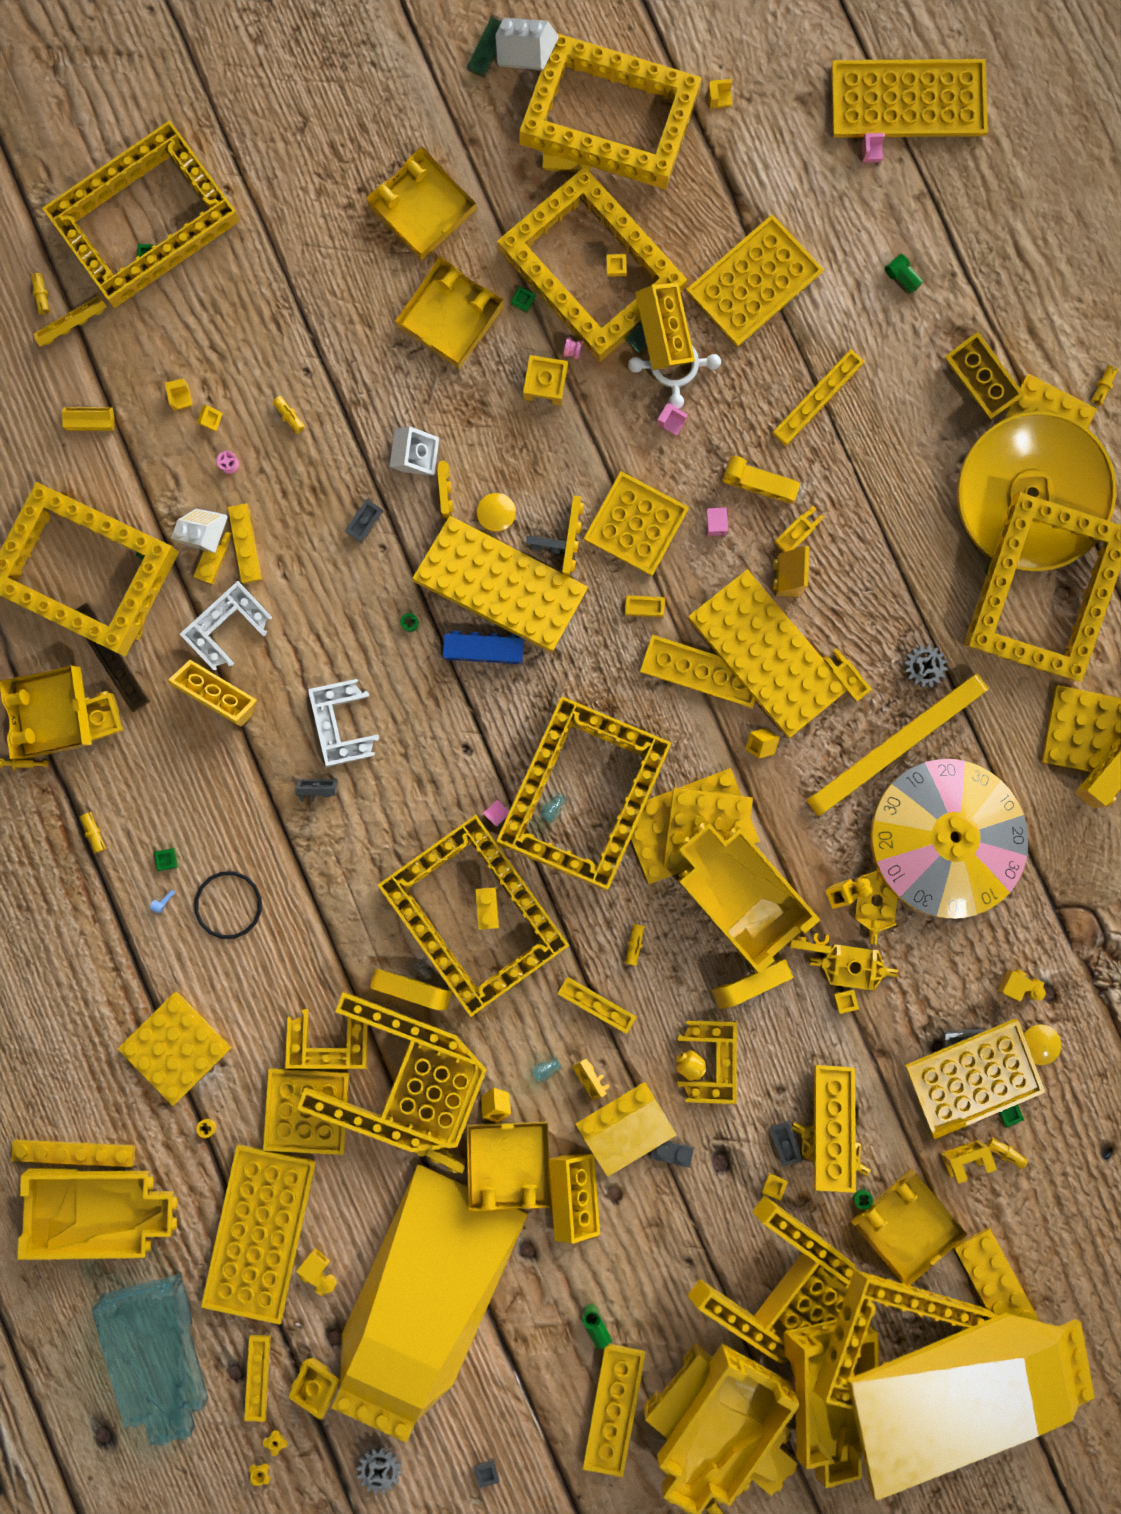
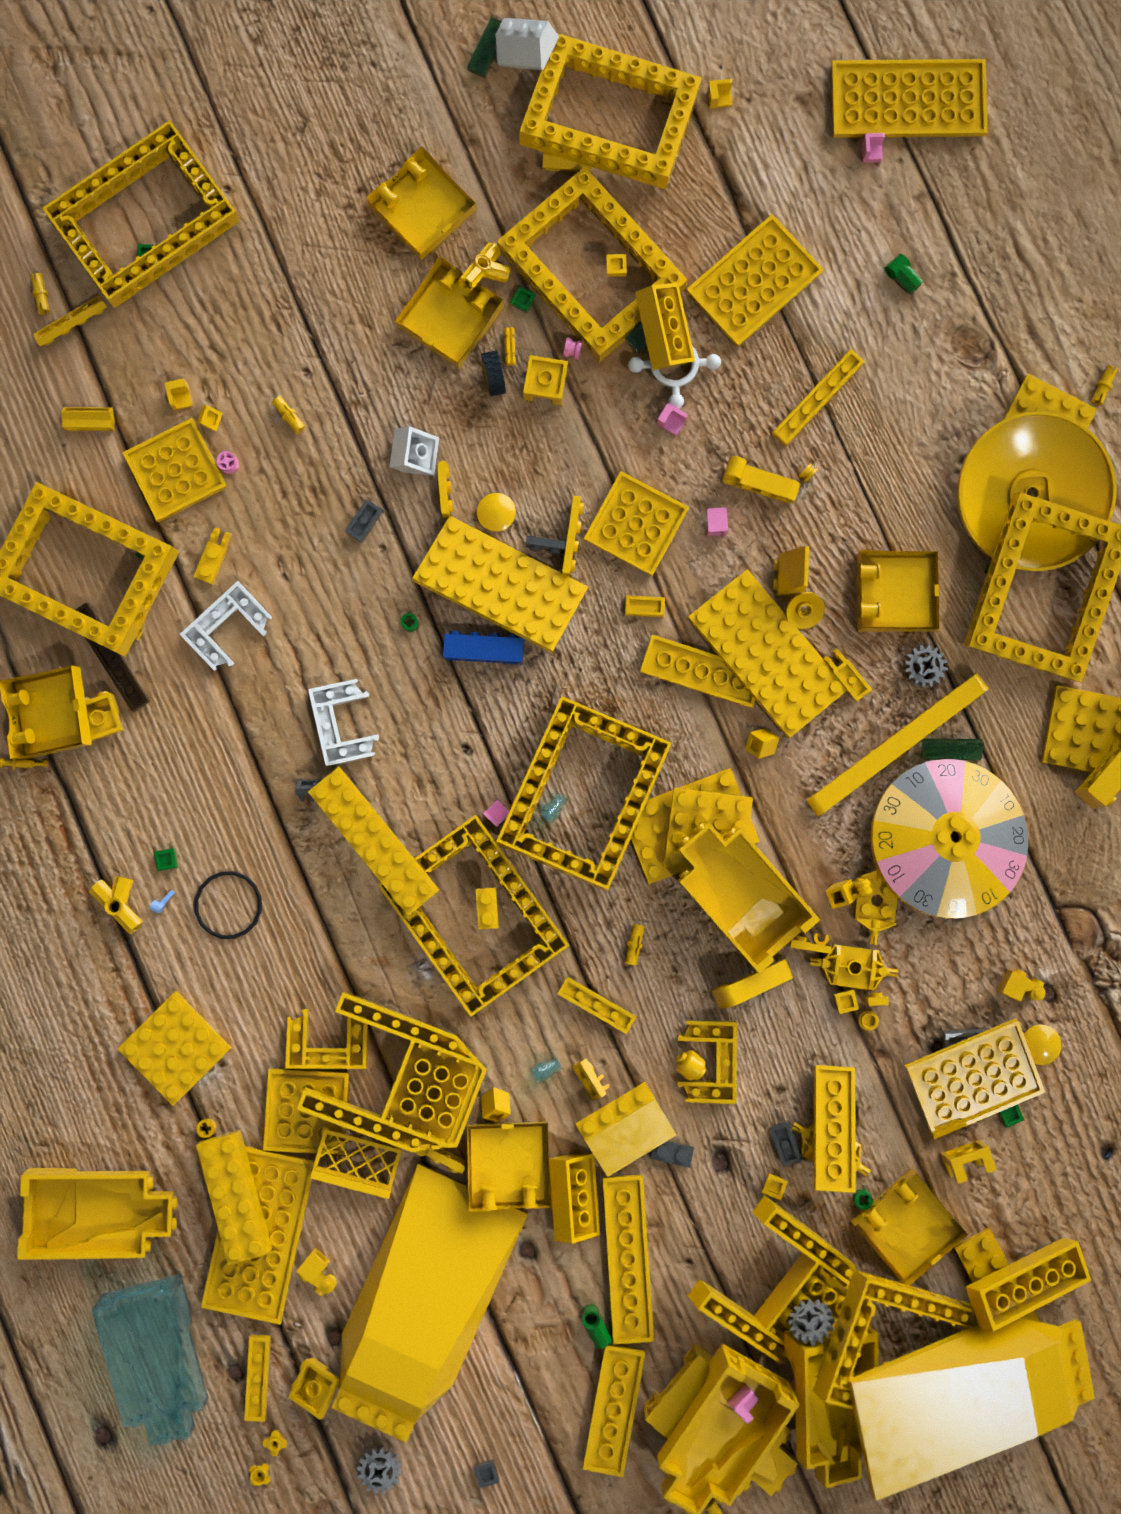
yellow plate [11,1139,135,1167] -> none
yellow pin [79,812,106,854] -> none
yellow slope [167,660,257,727] -> none
white slope [171,508,228,553] -> none
yellow plate [228,503,262,584] -> none
yellow beam [369,968,452,1010] -> none
yellow hinge [774,506,825,552] -> none
yellow brick [945,332,1025,422] -> none
yellow pin [986,1137,1028,1169] -> none
none -> yellow piece [89,876,143,934]
none -> yellow plate [122,418,228,523]
none -> yellow brick [196,1129,272,1266]
none -> yellow plate [308,767,440,916]
none -> yellow fence [310,1128,402,1199]
none -> yellow piece [458,242,510,292]
none -> black wheel [481,350,506,397]
none -> yellow axle [504,327,516,366]
none -> yellow plate [603,1174,654,1344]
none -> bright pink panel [727,1384,758,1424]
none -> yellow dish [786,592,825,629]
none -> light grey gear [788,1299,835,1346]
none -> yellow bush [799,463,818,483]
none -> yellow piece [856,550,939,632]
none -> yellow plate [858,1010,879,1031]
none -> yellow plate [864,992,889,1006]
none -> clear green plate [920,739,984,760]
none -> yellow brick [966,1238,1092,1332]

